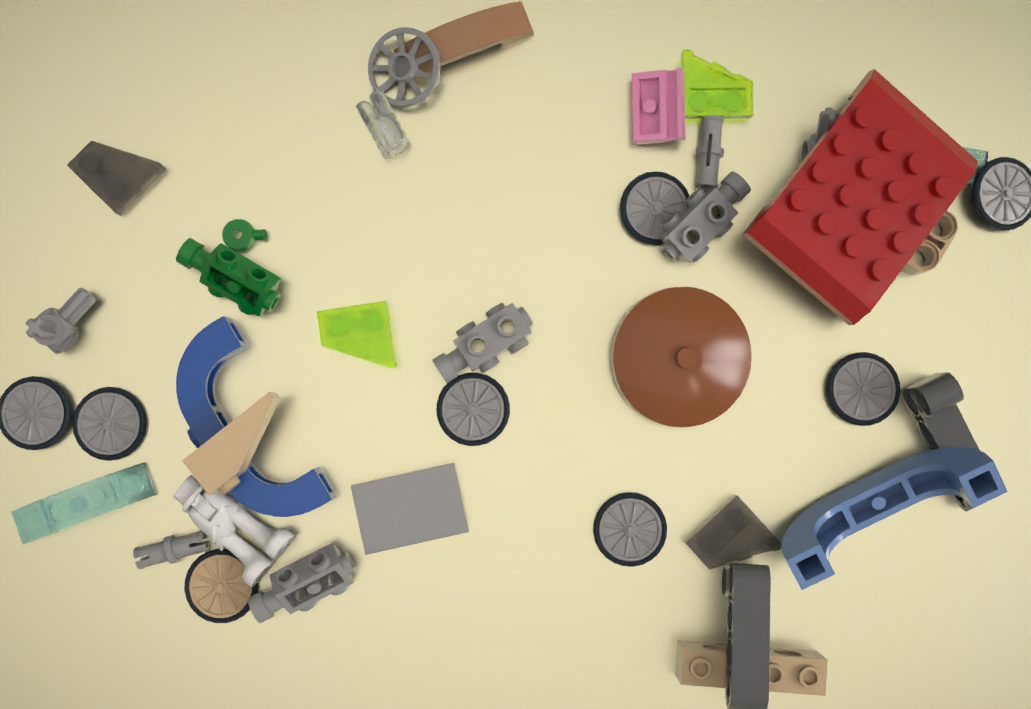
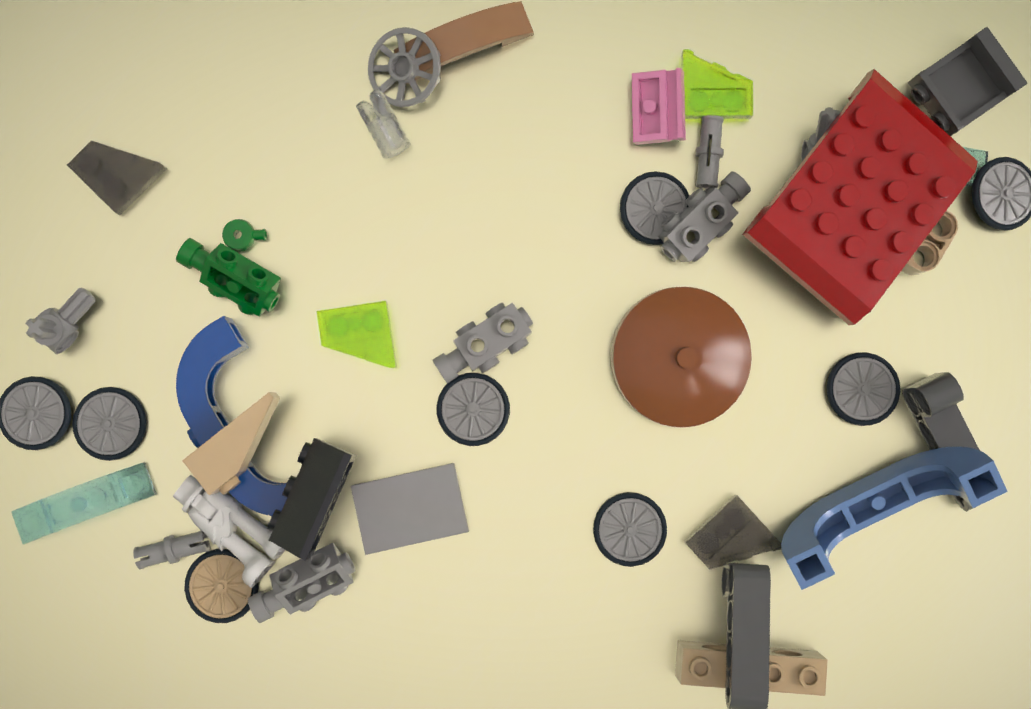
none -> black slope [267,438,357,561]
none -> dark grey panel [908,27,1028,136]

